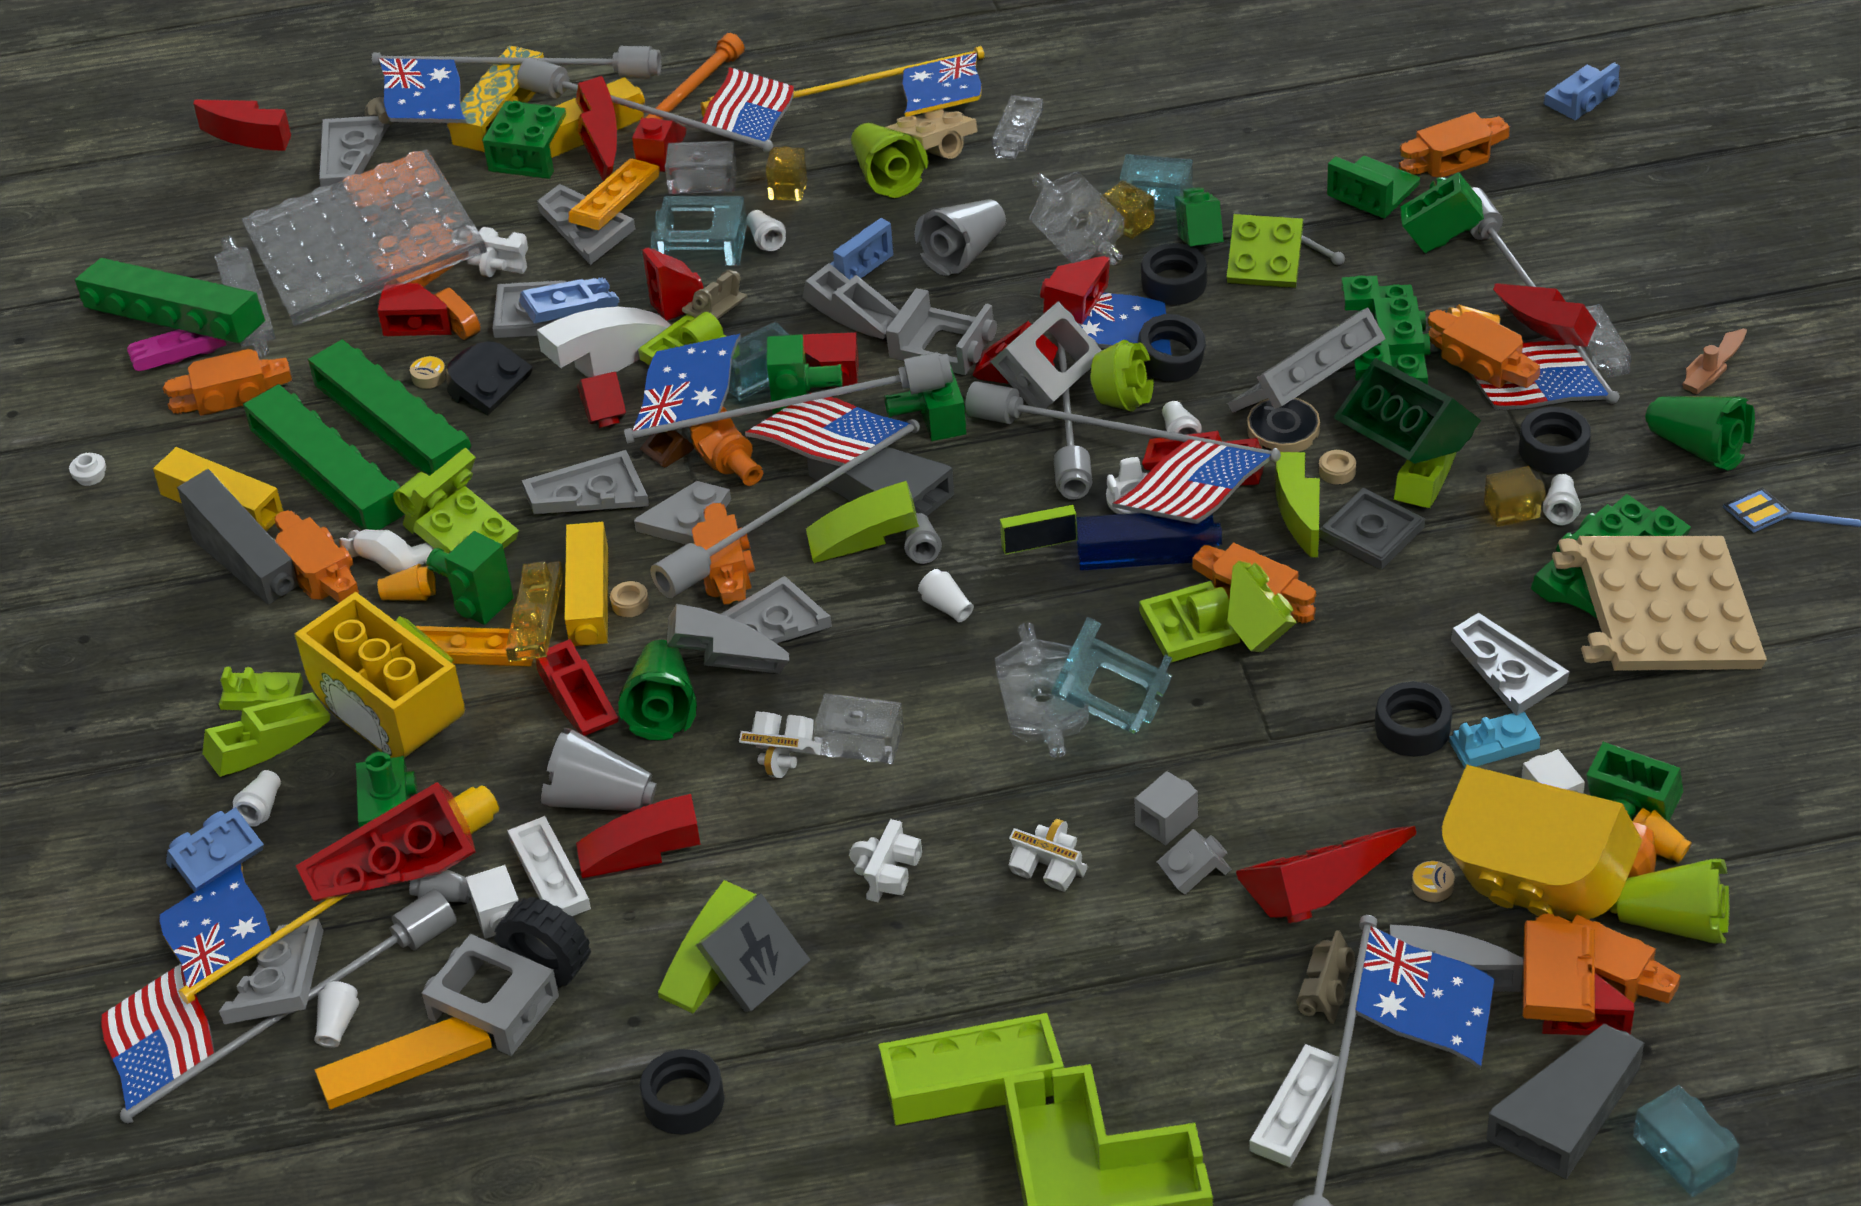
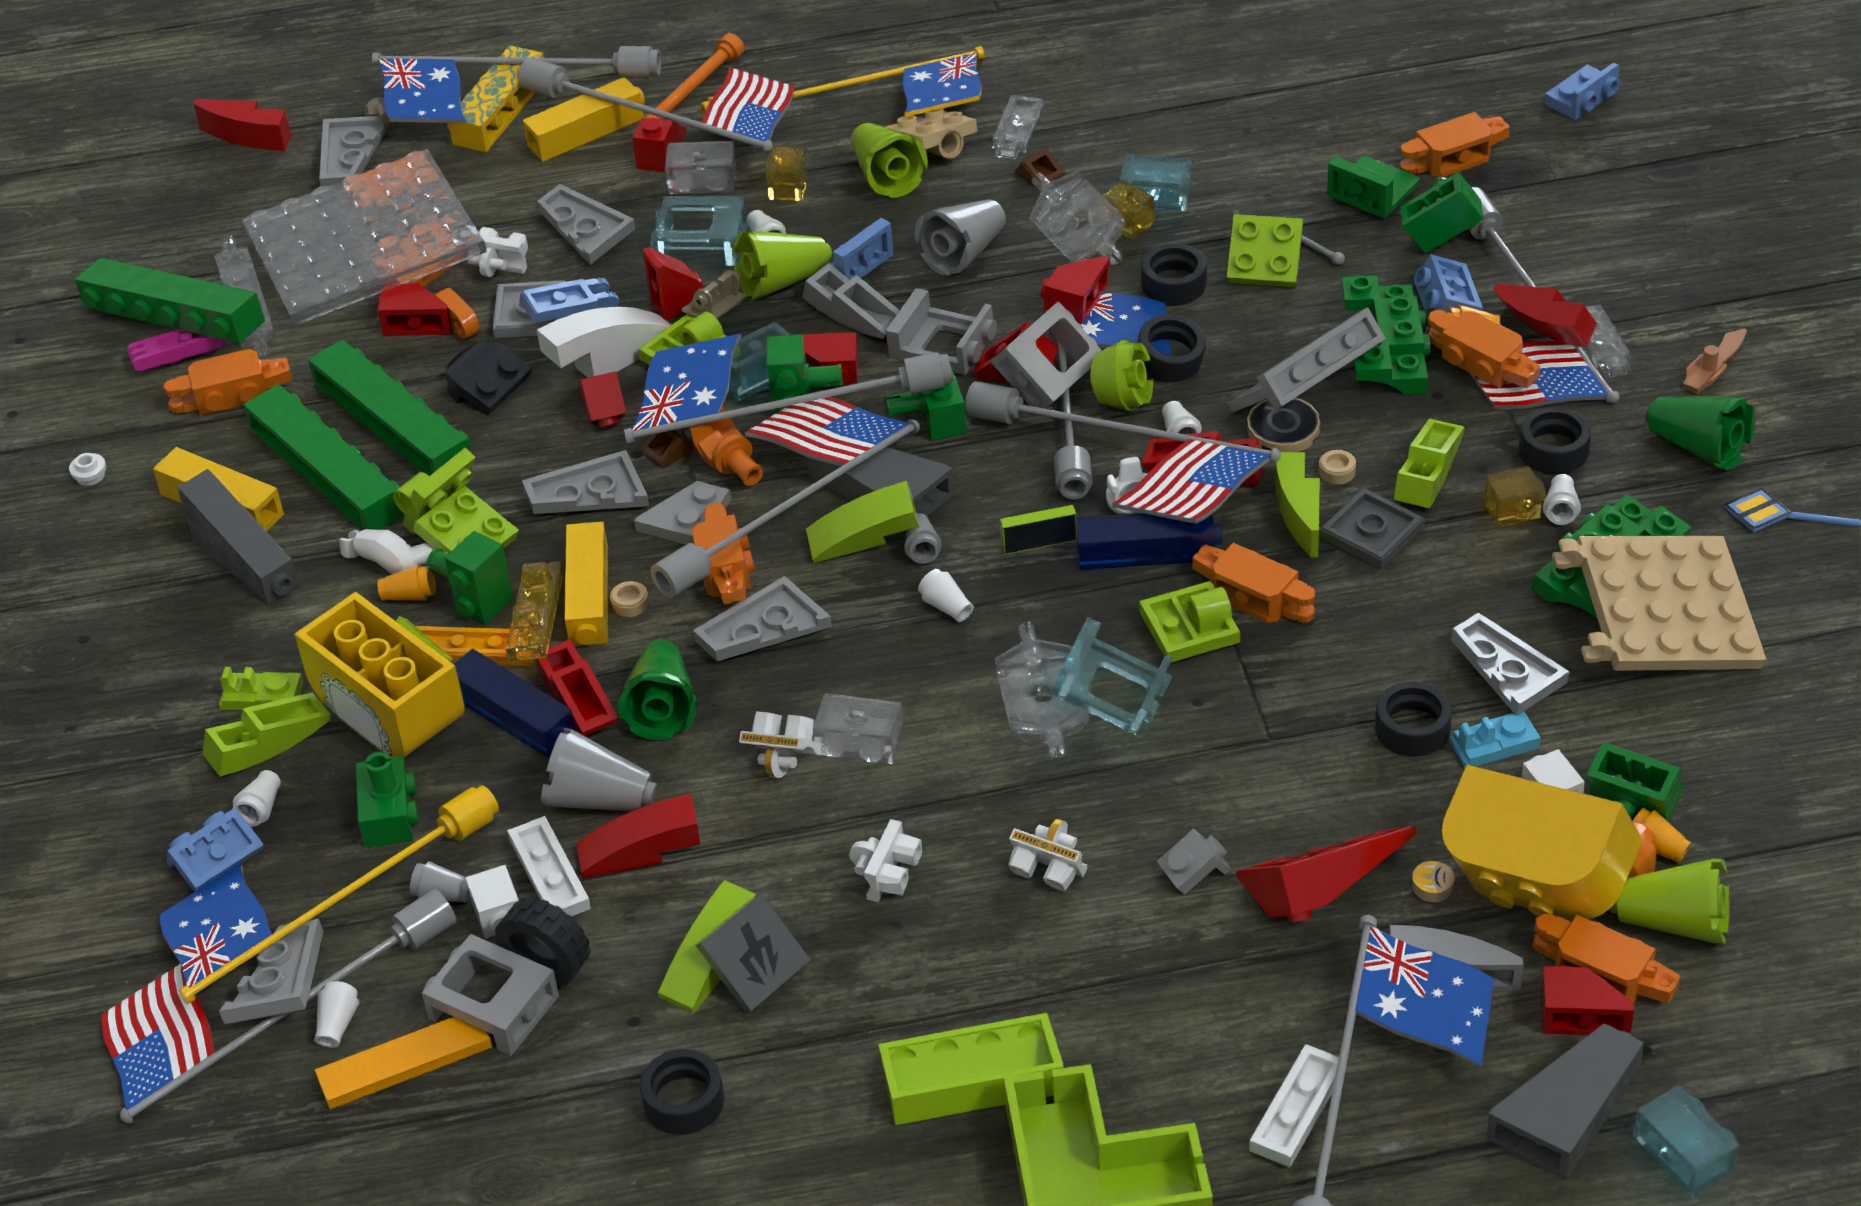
orange hinge [274,510,359,603] -> none
red wedge [296,782,476,902] -> none
tan tile [410,356,446,389] -> none
green bracket [482,101,566,179] -> none
light orange tile [568,158,659,231] -> none
red slope [576,76,617,181] -> none
light grey slope [667,604,789,674] -> none
light grey brick [1134,771,1198,845] -> none
green brick [1174,188,1224,246] -> none
lime slope [1227,561,1297,652] -> none
dark tan hinge [1296,930,1355,1024] -> none
dark green slope [1333,358,1481,464] -> none
orange piece [1523,920,1595,1022] -> none
none -> clear blue brick [454,648,576,759]
none -> lime cone [733,230,832,299]
none -> reddish brown slope [1015,147,1066,190]
none -> medium blue bracket [1414,254,1483,319]

